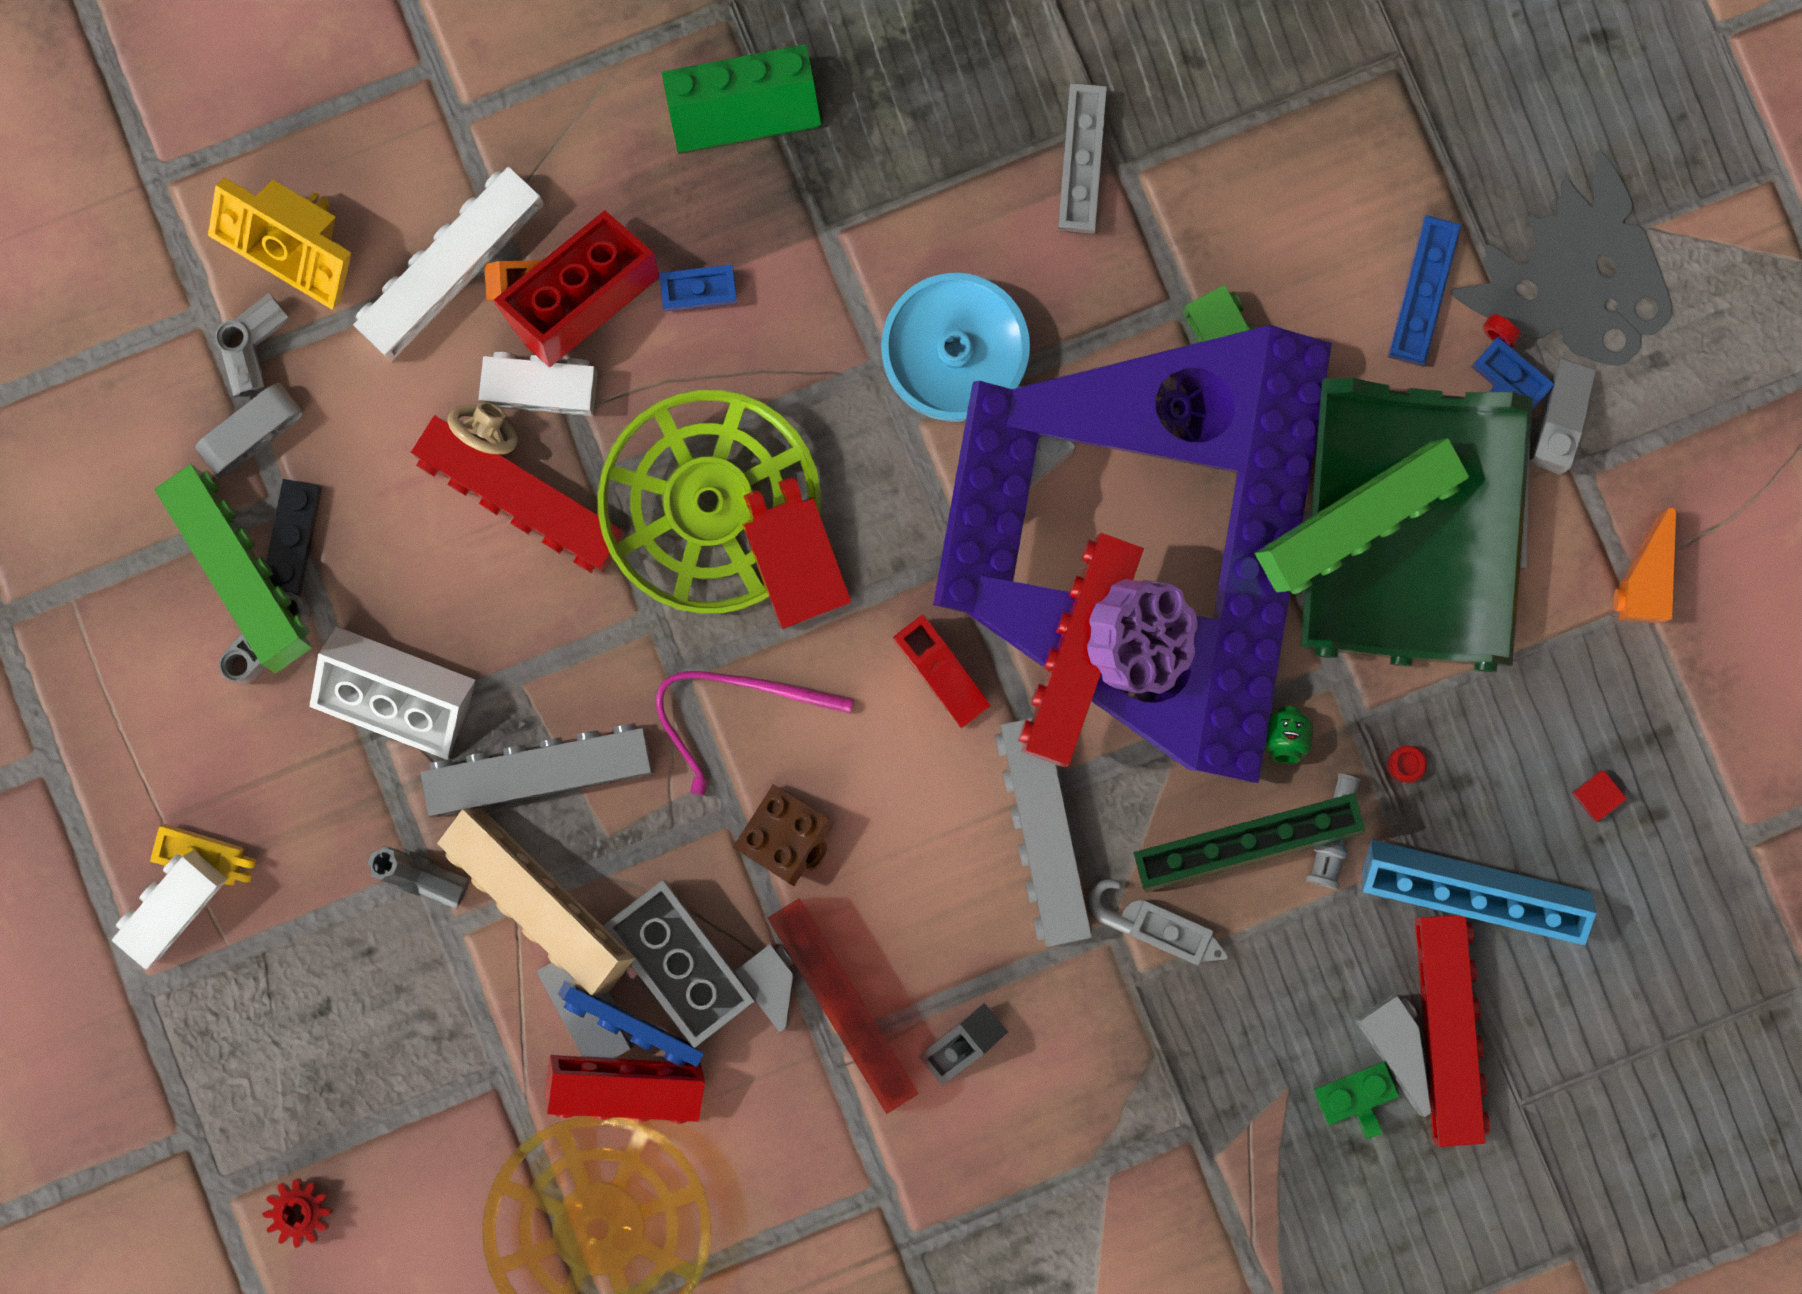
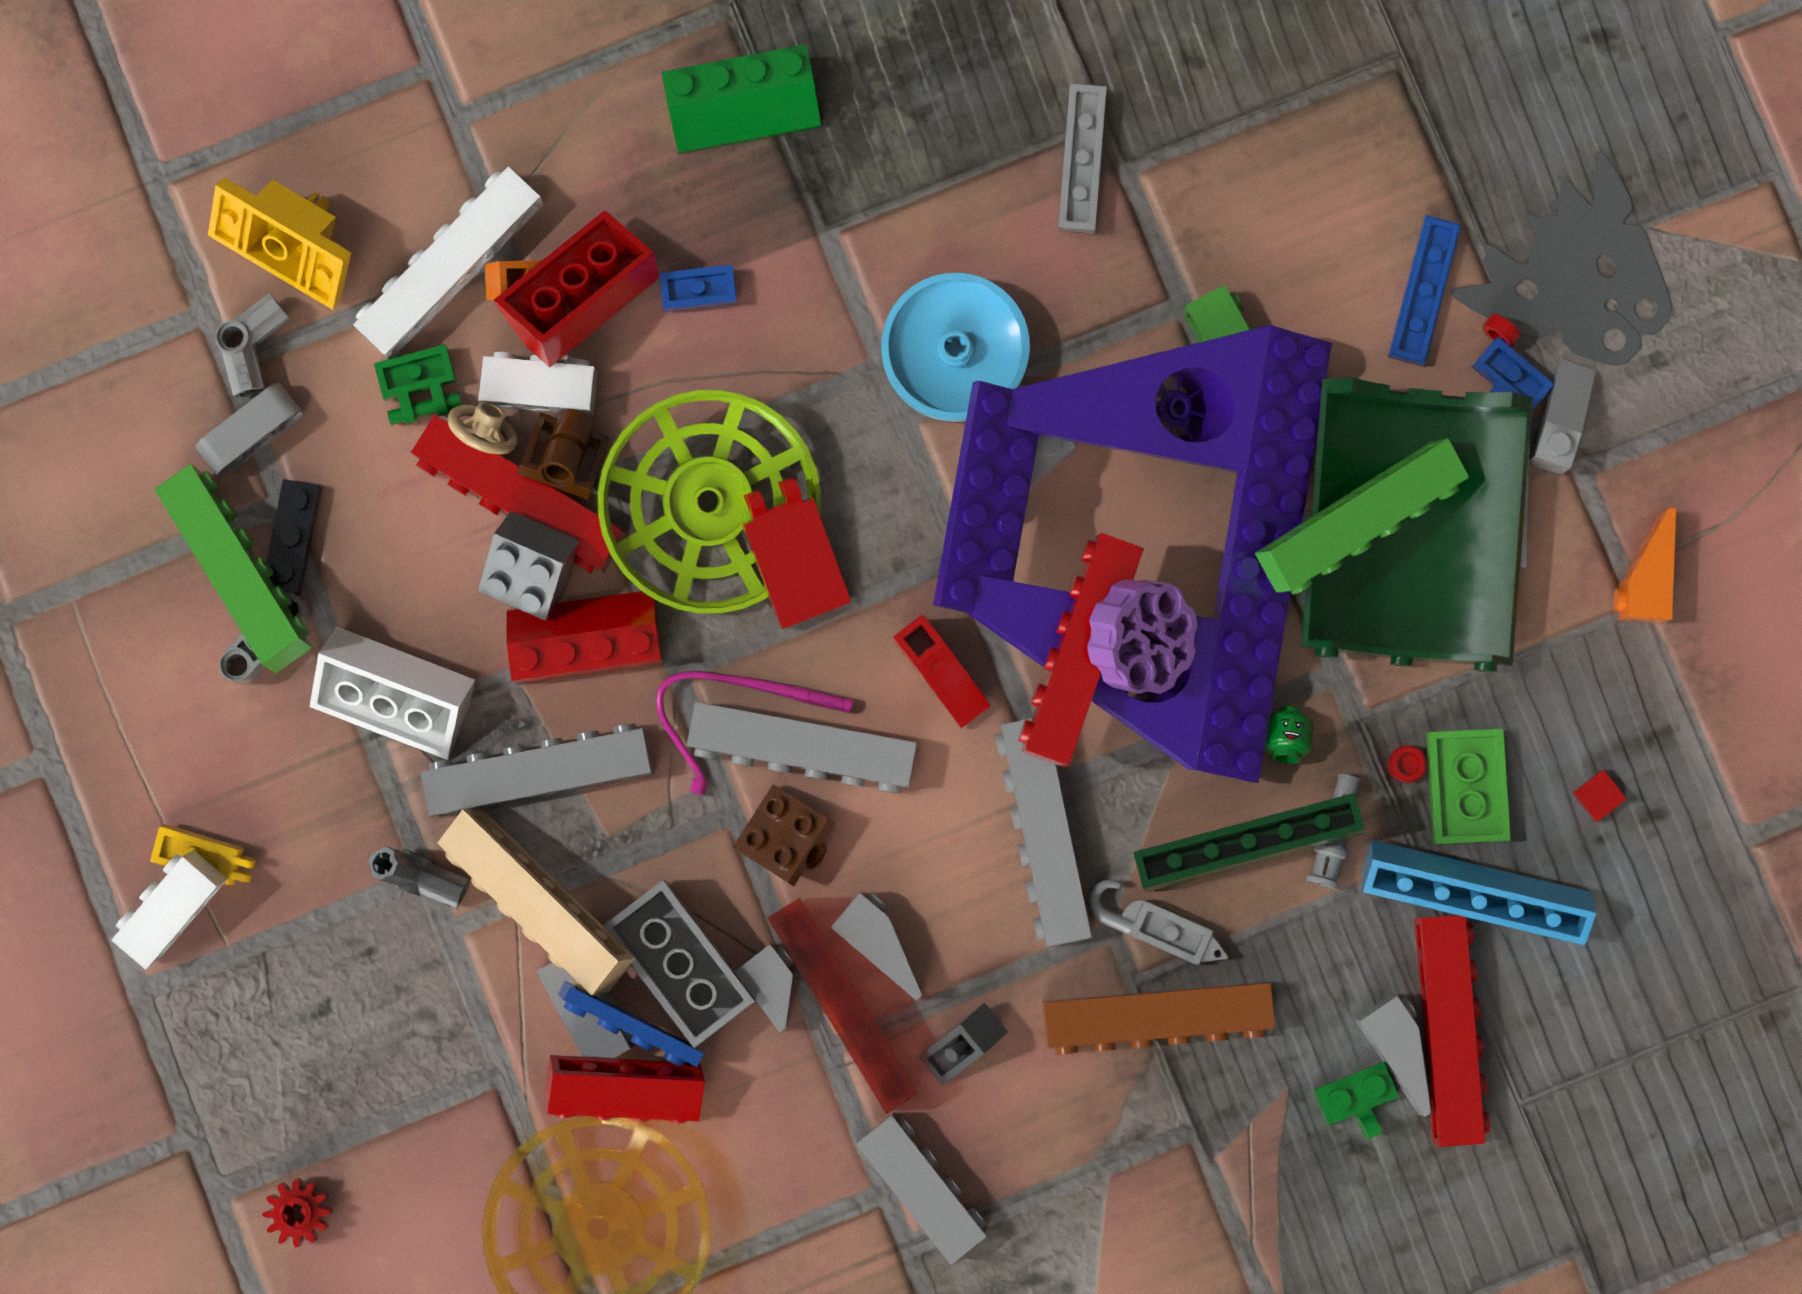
none -> green plate [374,344,463,425]
none -> brick [478,511,579,621]
none -> red slope [506,591,664,684]
none -> reddish brown plate [517,409,610,499]
none -> light grey brick [687,702,917,794]
none -> light grey slope [831,892,922,1001]
none -> light grey brick [856,1113,987,1265]
none -> dark orange brick [1042,982,1275,1055]
none -> bright green plate [1426,729,1511,845]

